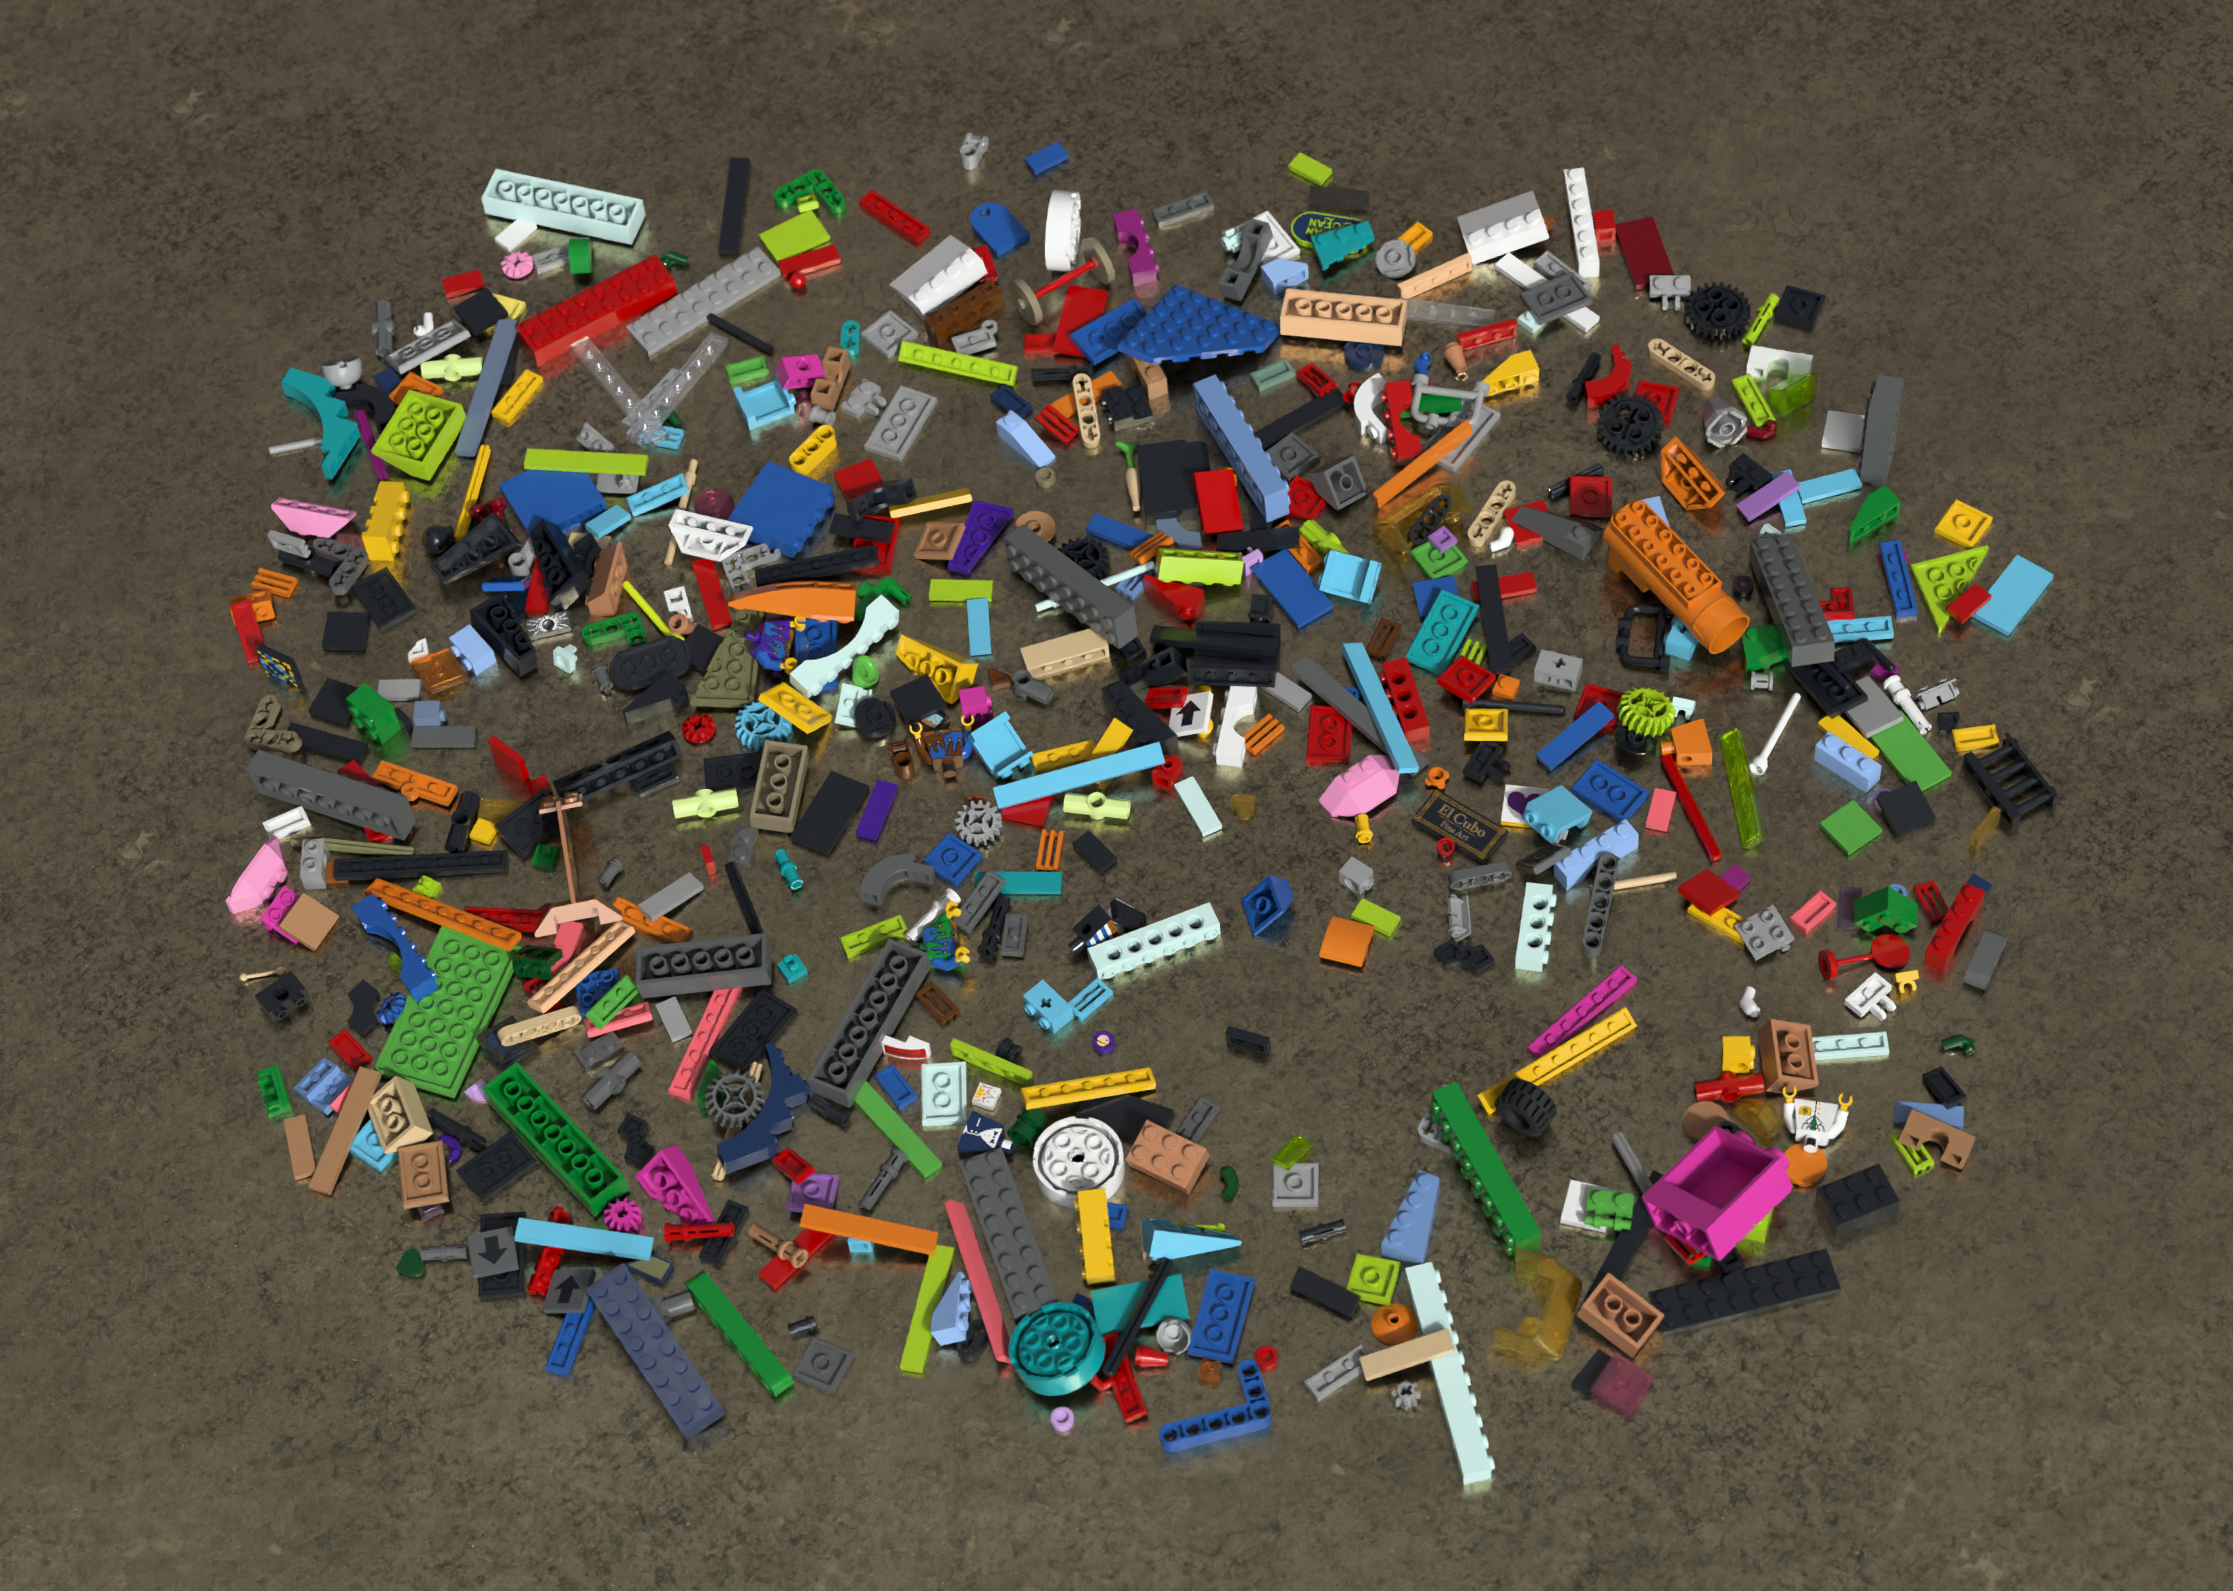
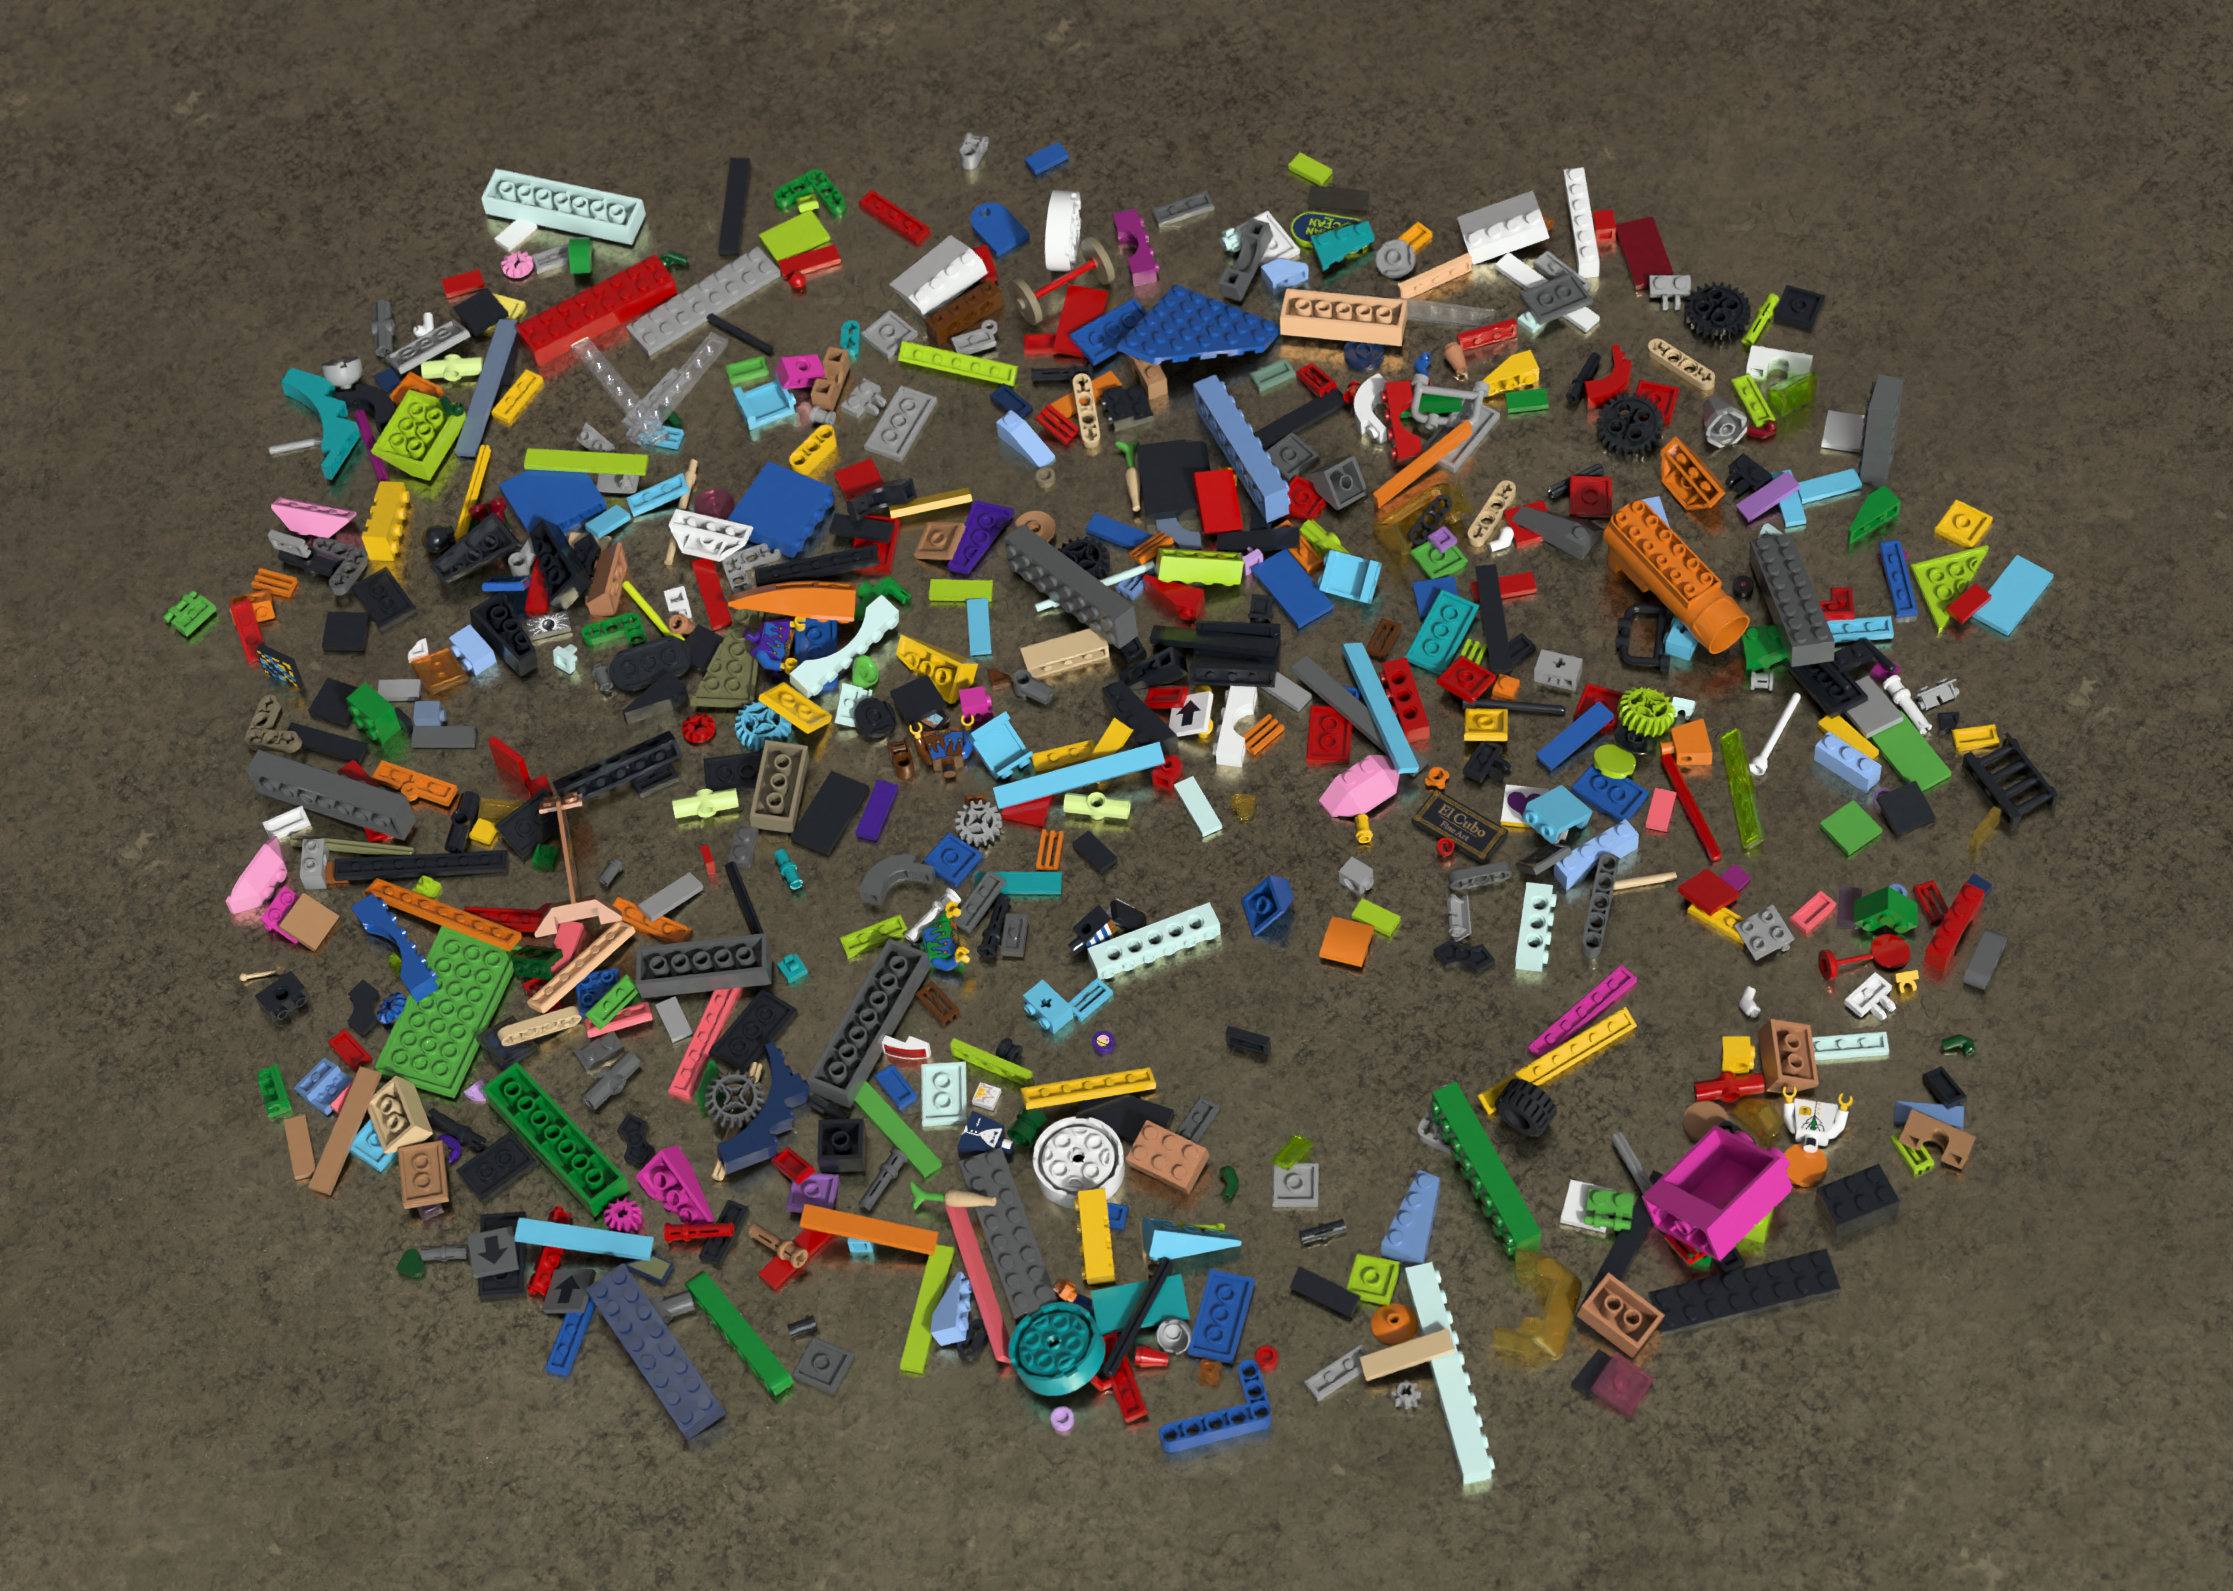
none -> bright green plate [162,590,217,637]
none -> dark green arm [439,396,465,417]
none -> black brick [817,1118,866,1172]
none -> tan piece [910,1181,996,1210]
none -> orange hinge [1053,1278,1077,1303]
none -> green tile [1505,388,1549,413]
none -> lime tile [1592,744,1636,779]

